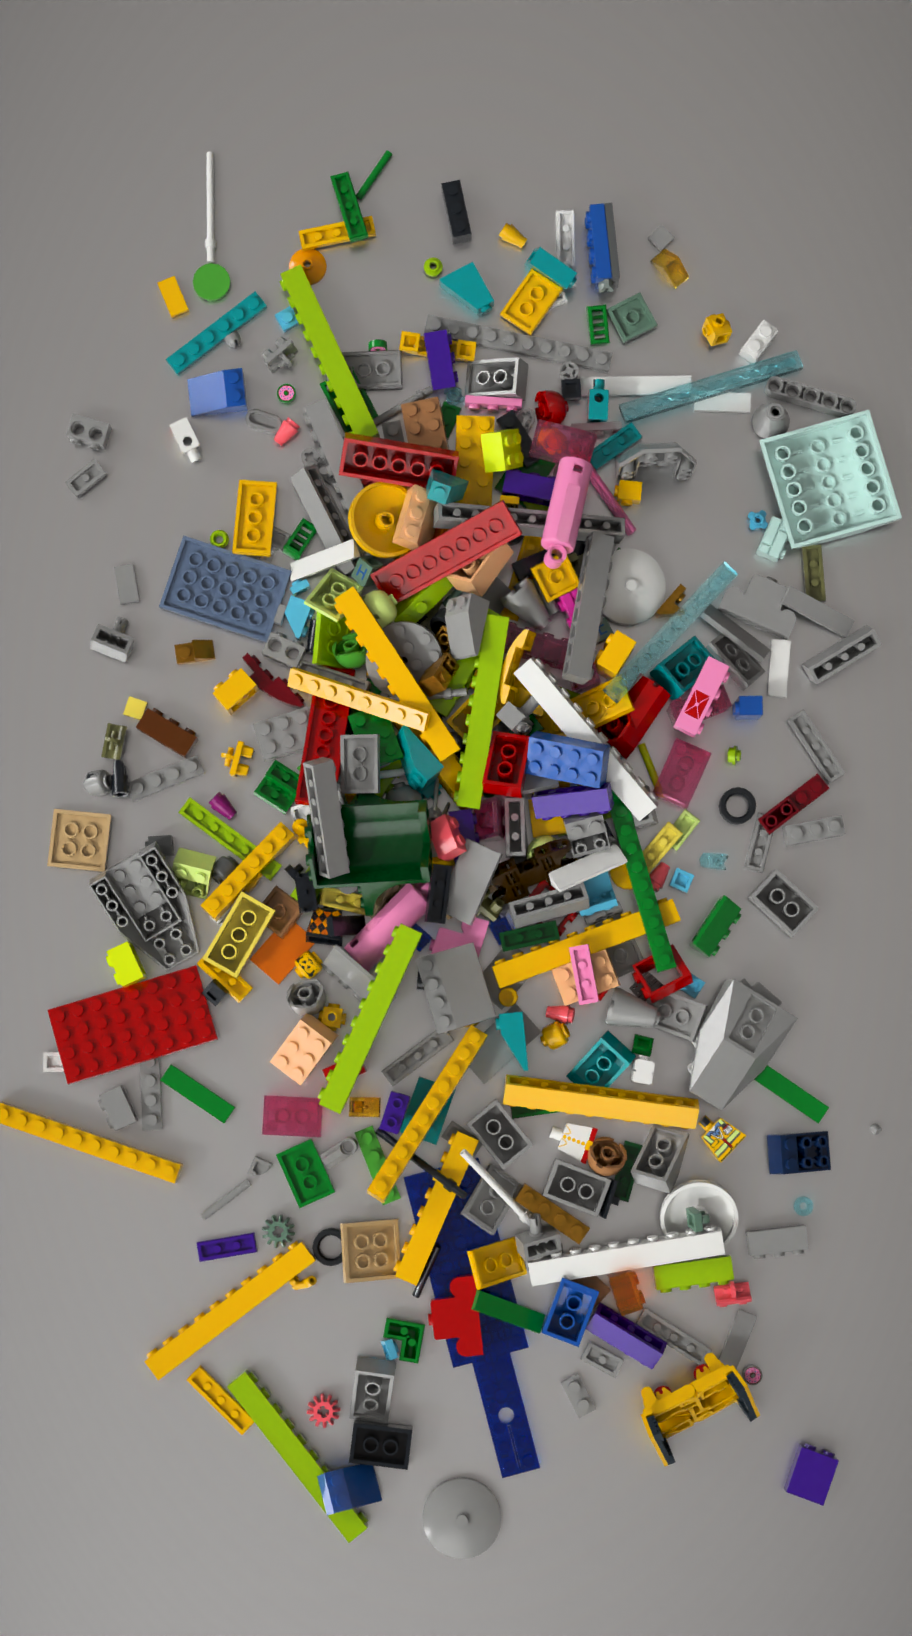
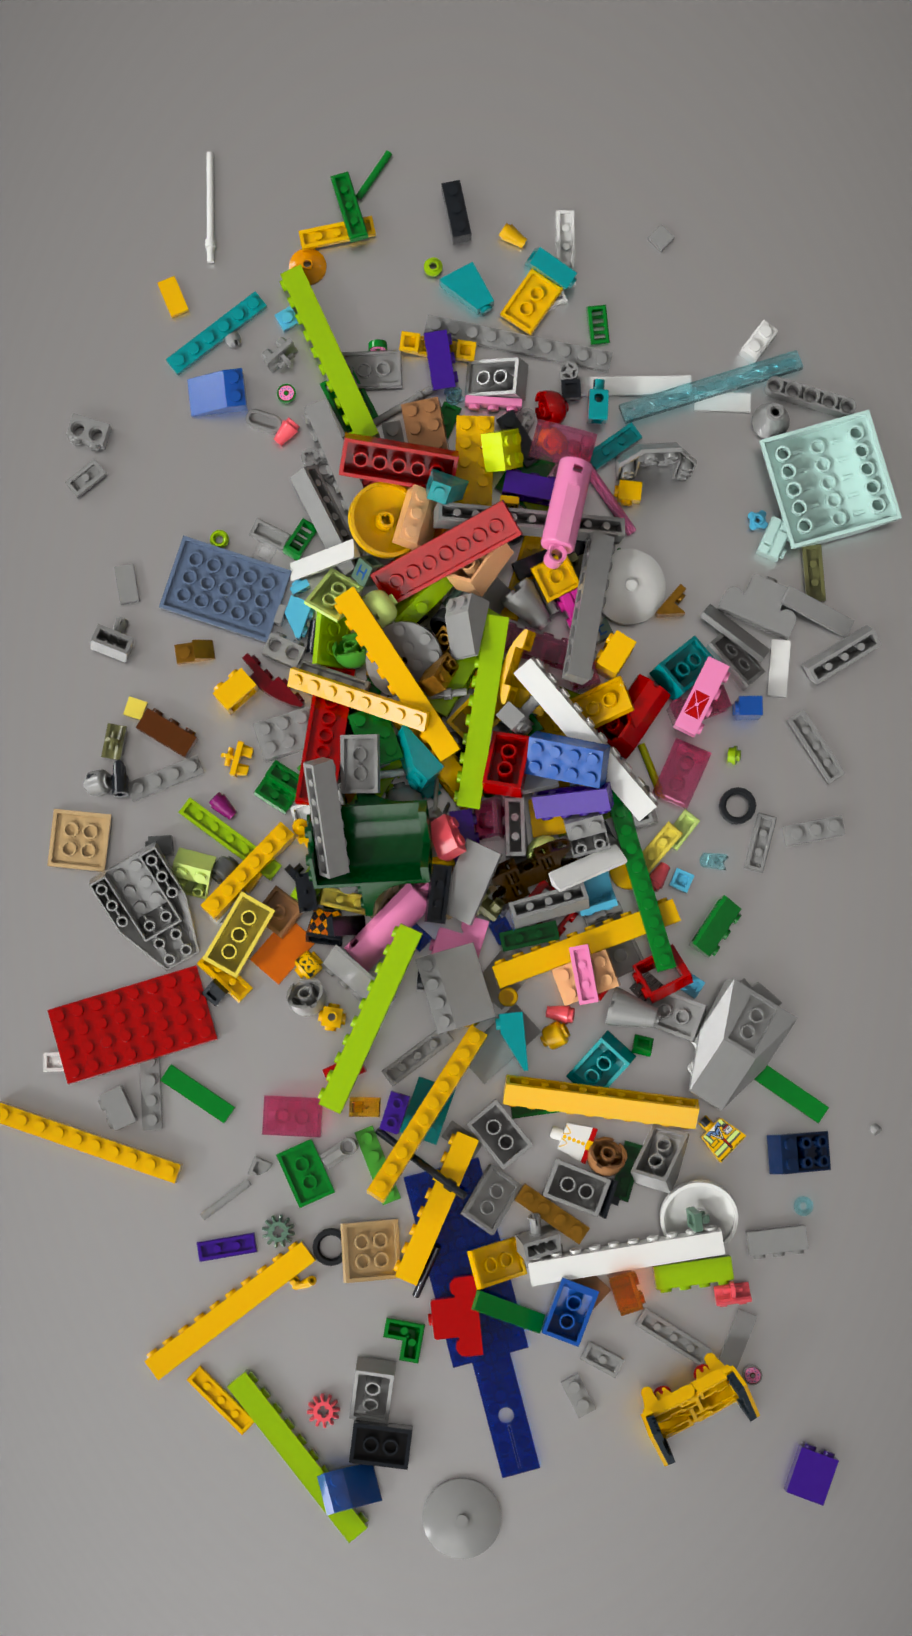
neon yellow brick [106,941,148,987] -> none
white torso [169,417,202,463] -> none
bright green tile [193,263,231,302] -> none
yellow plate [232,480,277,557] -> none
light nougat brick [270,1013,339,1086] -> none
medium azure plate [380,1338,399,1360] -> none
white bar [460,1149,530,1227] -> none
light grey hinge [570,421,622,438] -> none
blue piece [585,203,620,293] -> none
dark purple brick [586,1302,667,1369] -> none
clear light blue plate [603,561,738,703] -> none
sand green plate [607,292,658,344] -> none
white brick [630,1055,655,1085] -> none
clear yellow slope [650,249,689,289] -> none
yellow brick [702,313,732,346] -> none
light grey brick [748,869,819,937] -> none
dark red slope [758,774,830,835] -> none

